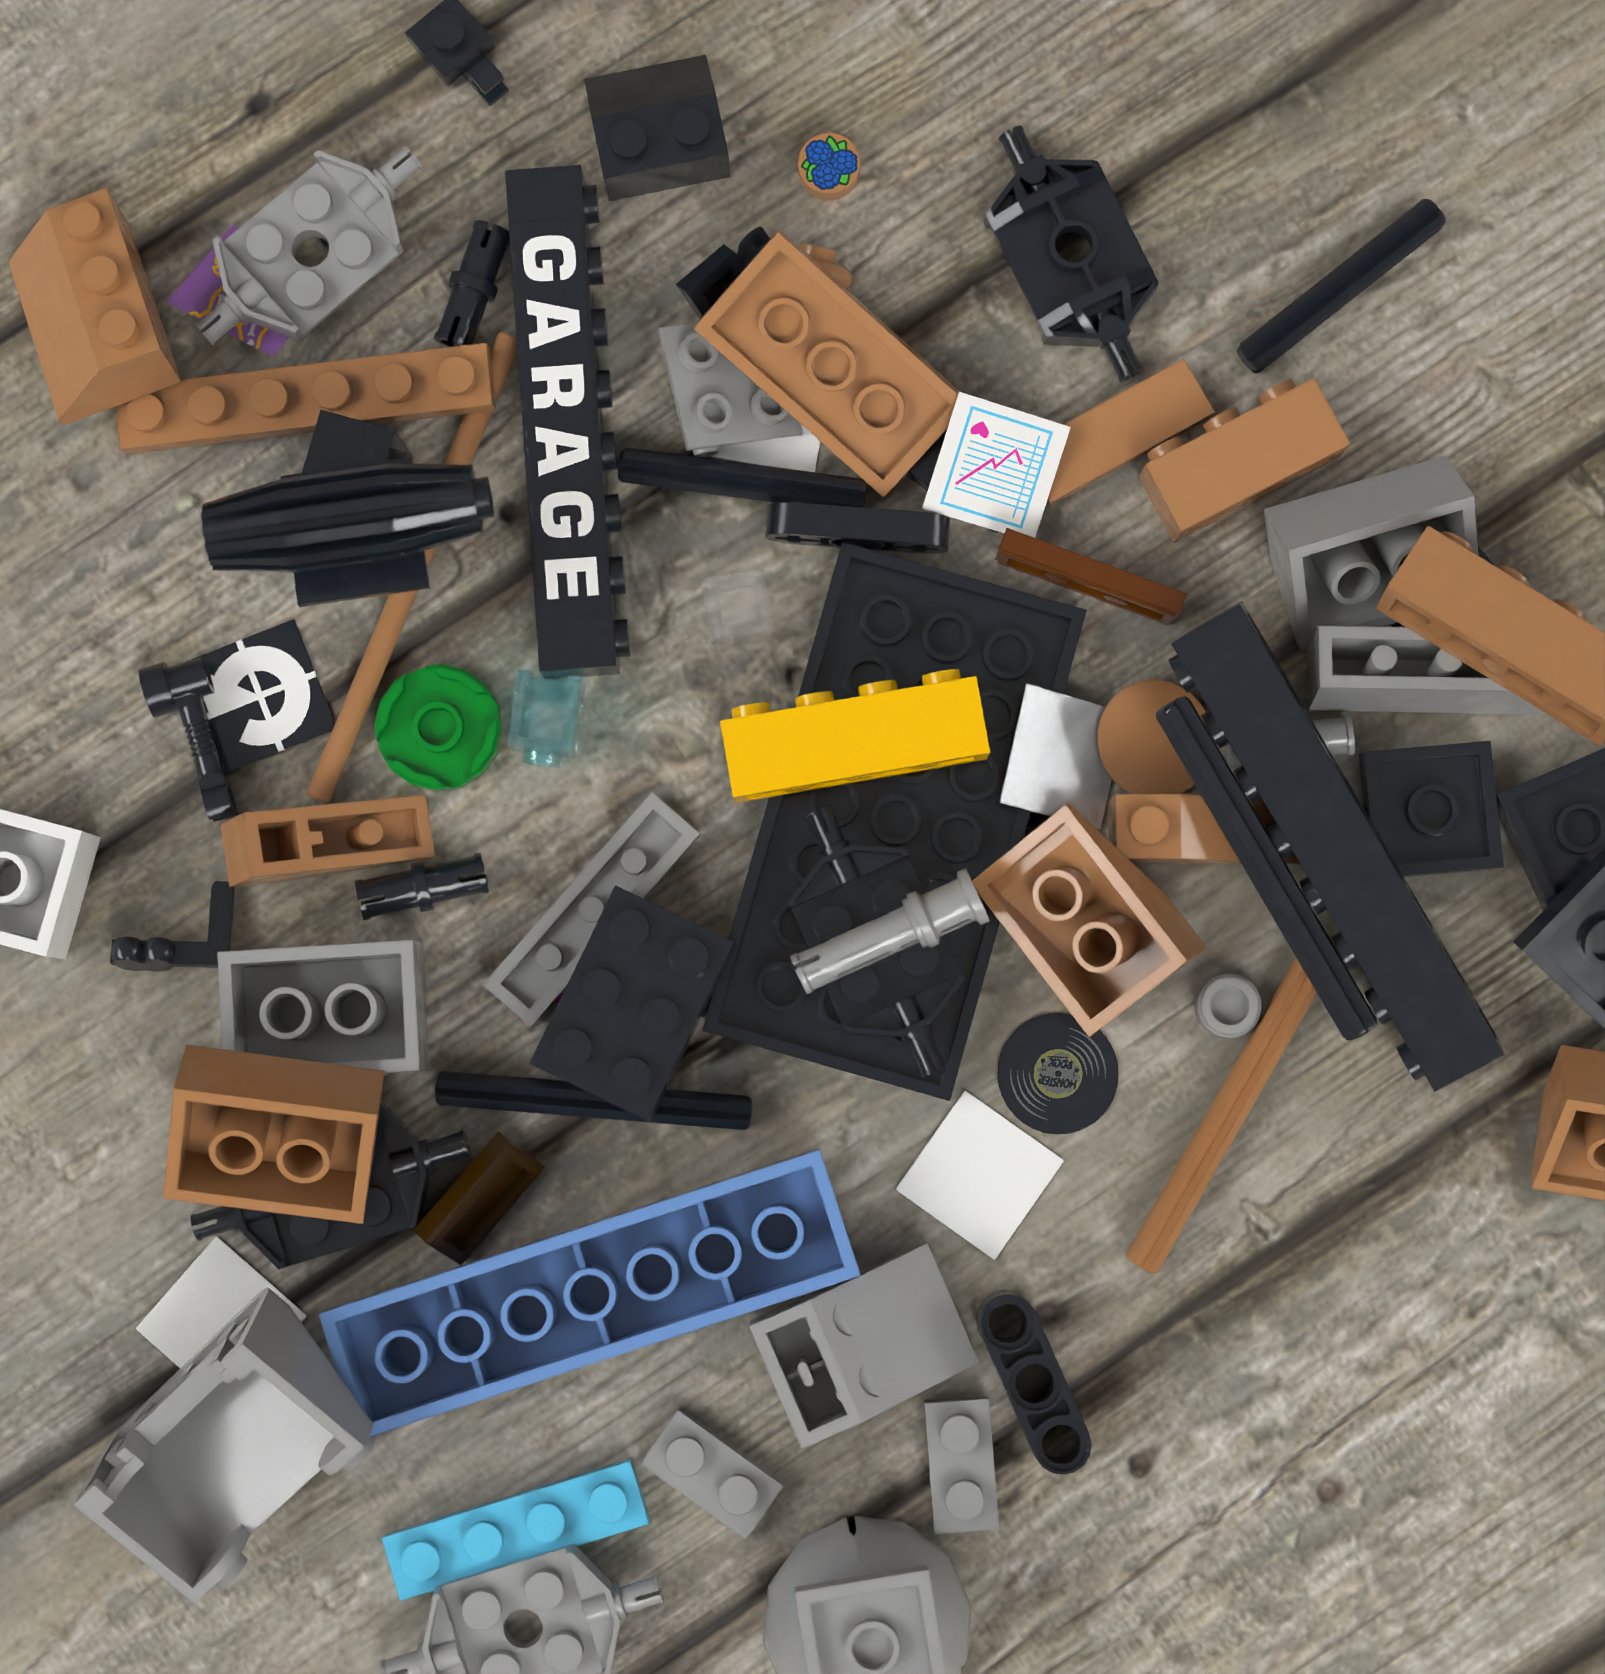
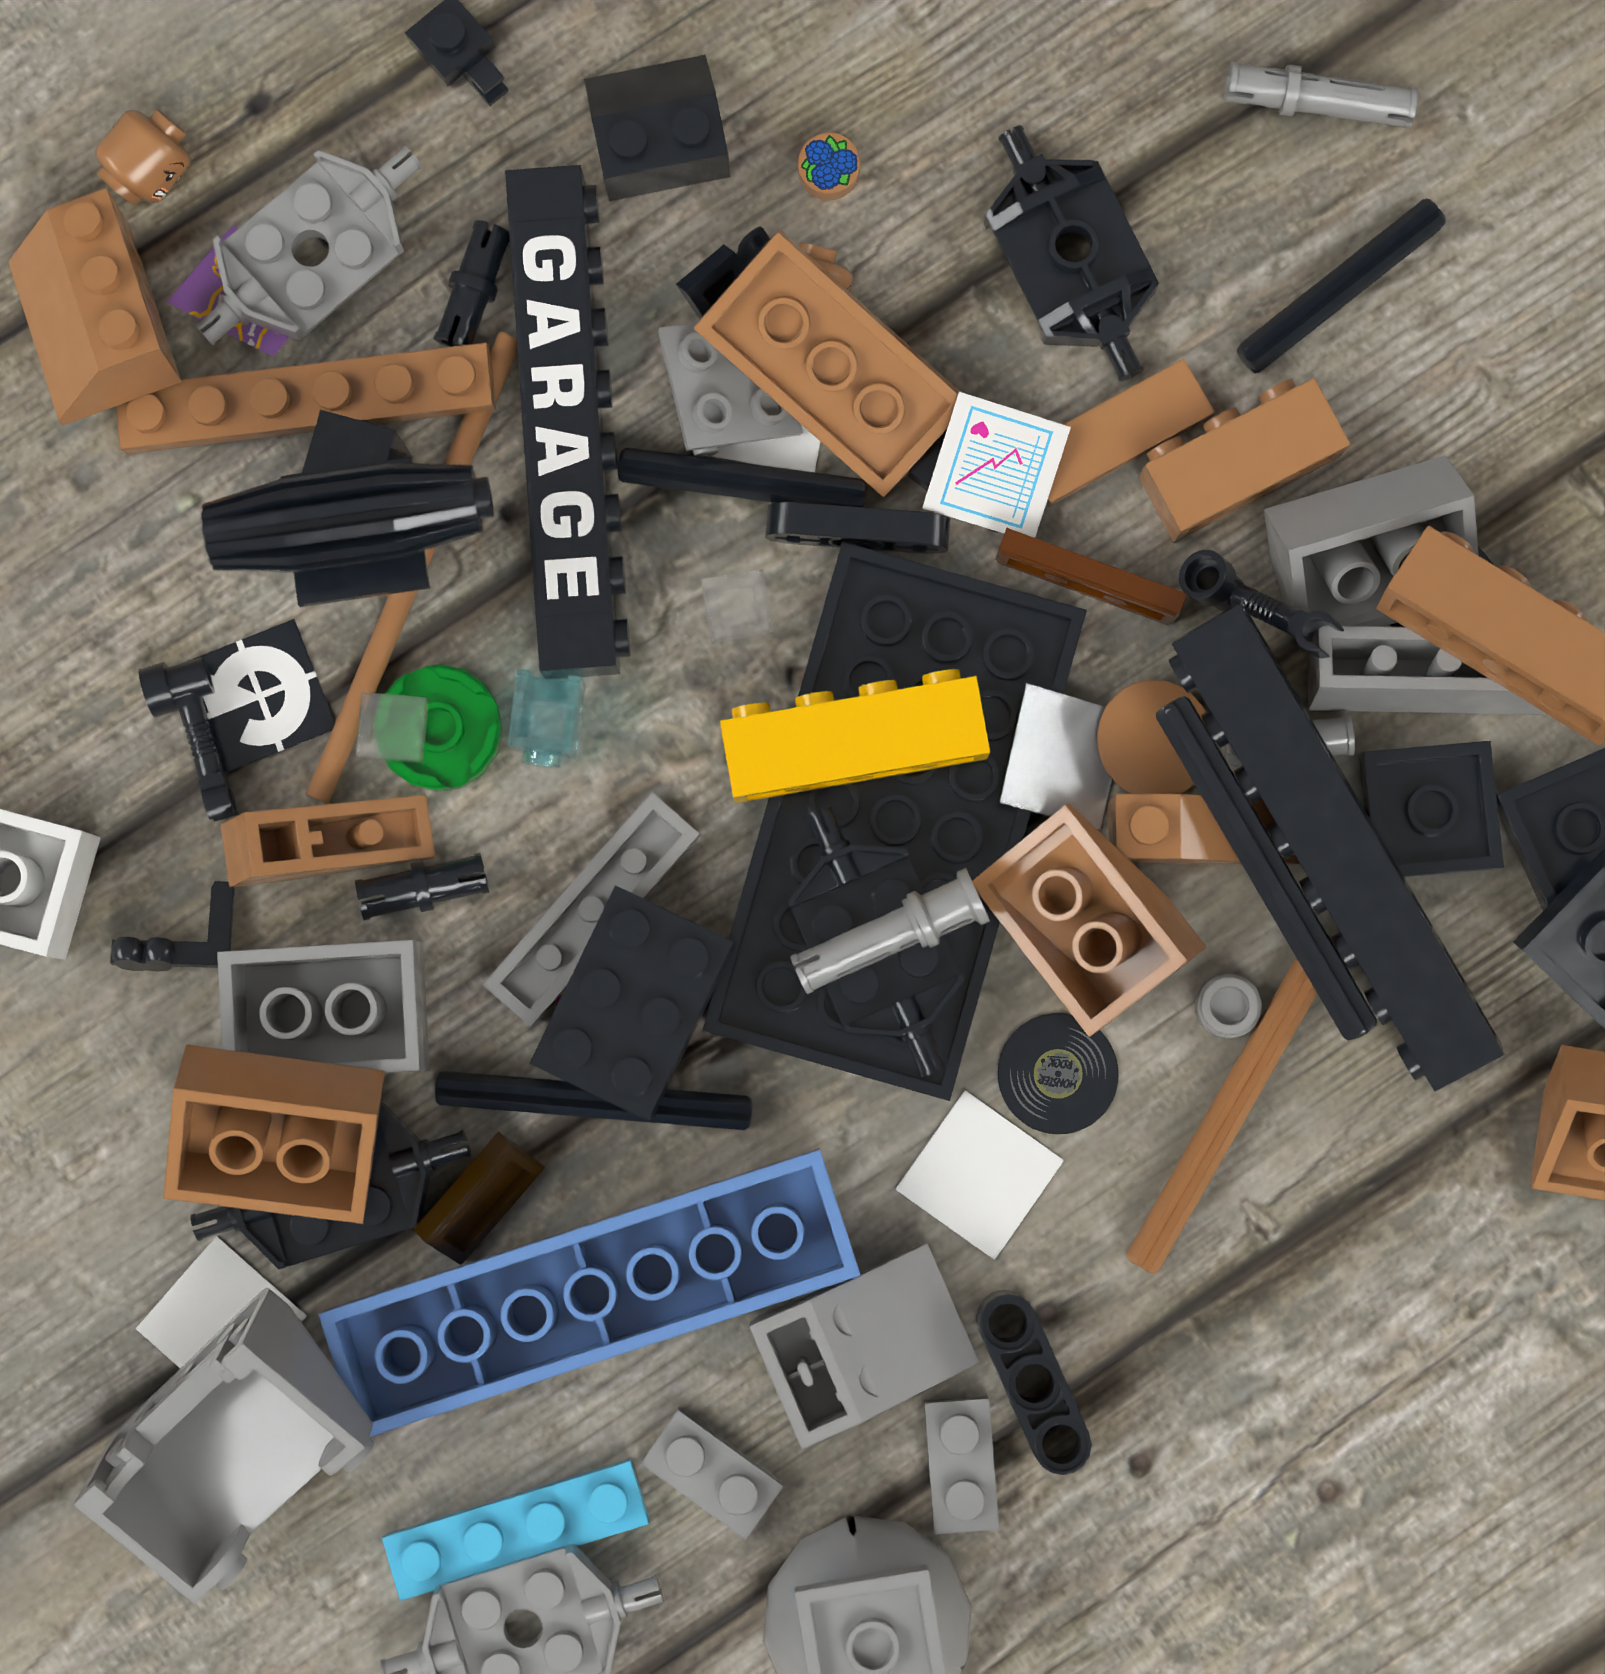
none -> medium nougat head [95,109,191,206]
none -> clear tile [356,692,429,763]
none -> black brick [1179,550,1344,658]
none -> light grey pin [1224,61,1418,129]

